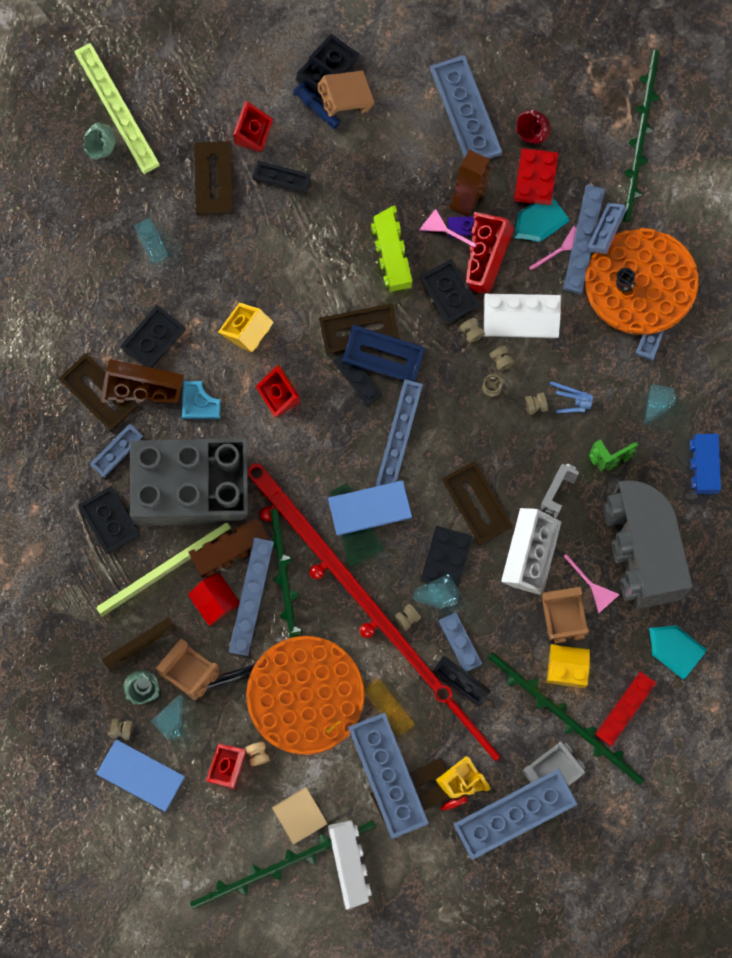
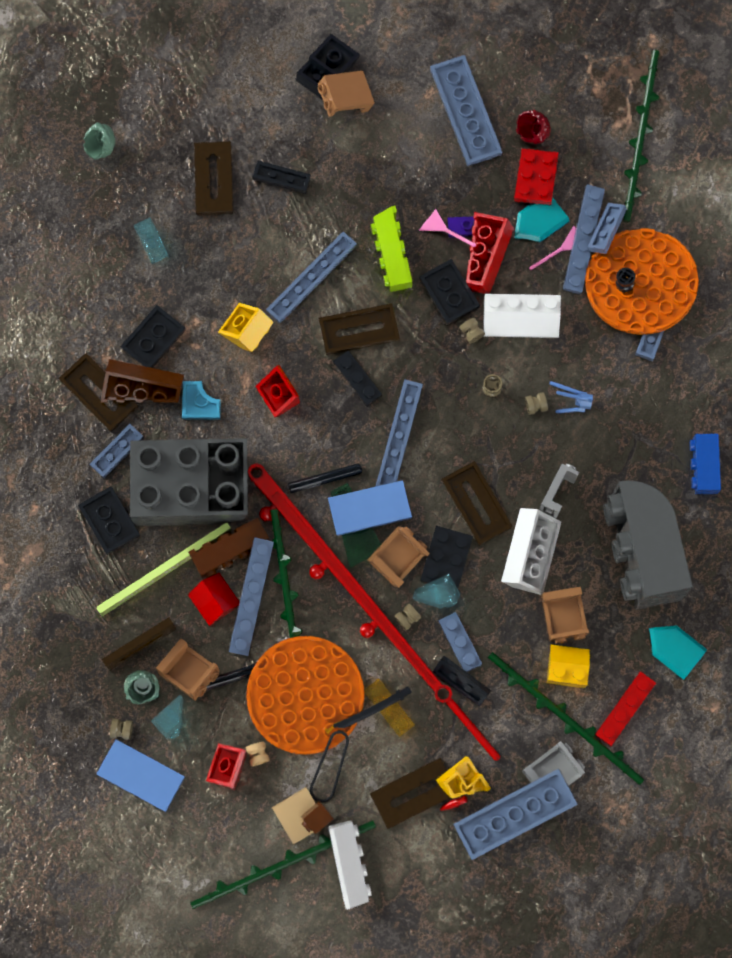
yellowish green plate [74,43,159,174] -> none
red slope [233,101,273,152] -> none
dark blue pin [293,82,341,130] -> none
dark blue piece [342,325,425,382] -> none
sand blue plate [348,713,429,839] -> none
reddish brown wedge [449,149,491,217] -> none
dark tan wheel [490,346,515,372] -> none
bright pink piece [564,555,620,614] -> none
bright green bracket [589,440,638,472] -> none
clear light blue slope [643,384,676,426] -> none
none -> sand blue plate [266,232,357,324]
none -> black axle [288,463,362,493]
none -> reddish brown brick [301,801,334,835]
none -> black piece [310,730,349,803]
none -> black sword [333,686,412,728]
none -> medium nougat panel [367,526,430,588]

